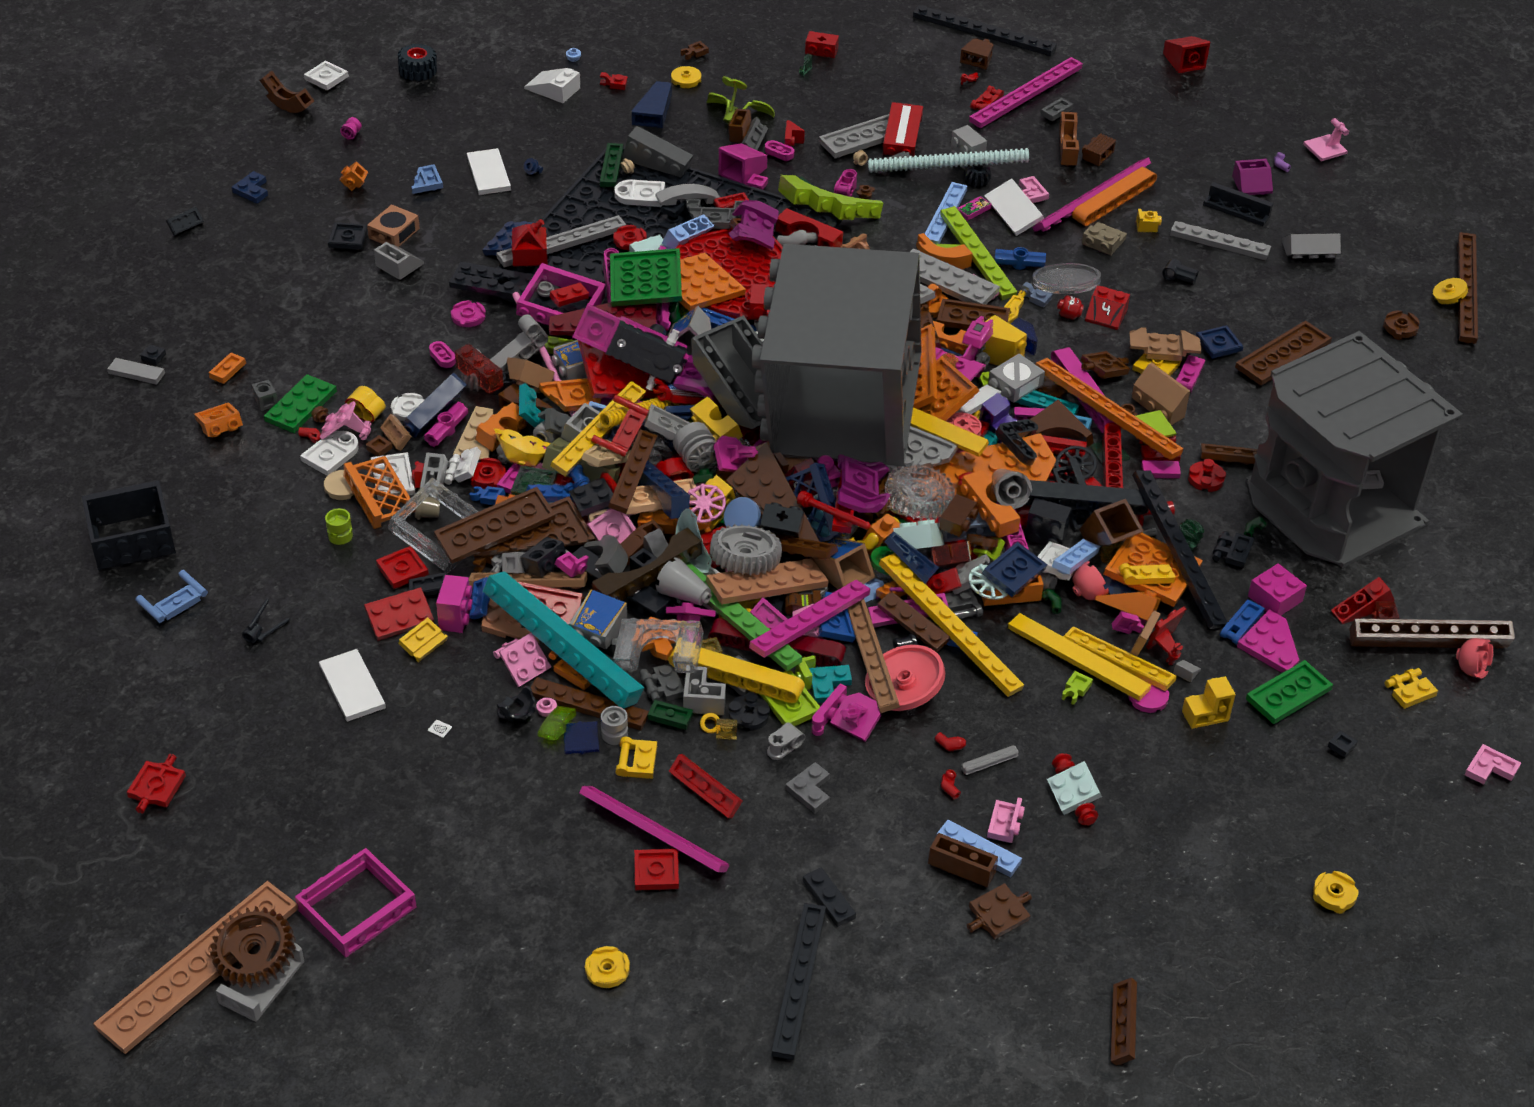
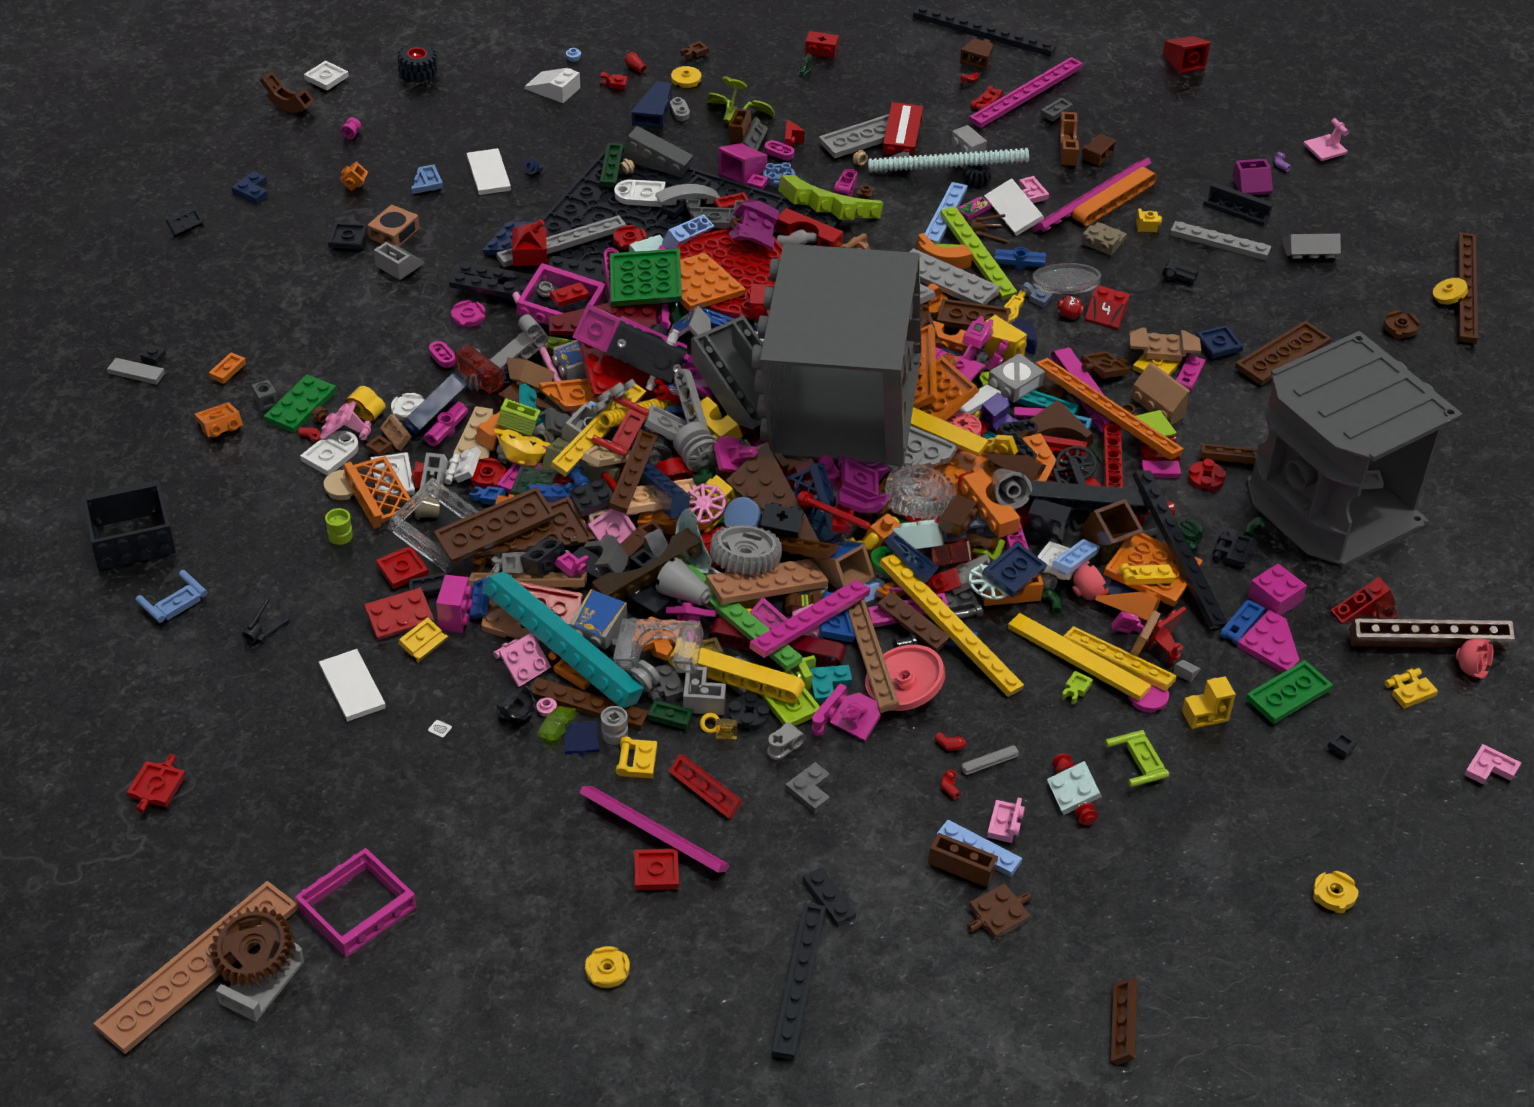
none -> lime brick [497,399,540,436]
none -> light grey plant [591,379,636,414]
none -> red cone [625,52,647,73]
none -> light grey wheel [629,660,660,692]
none -> light grey plate [670,97,690,121]
none -> light grey beam [674,369,708,428]
none -> medium blue tile [763,162,795,188]
none -> reddish brown plant [972,214,1008,243]
none -> reddish brown slope [984,454,1047,481]
none -> yellow plate [985,435,1018,455]
none -> dark pink plate [986,339,1009,371]
none -> lime plate [1105,730,1169,787]

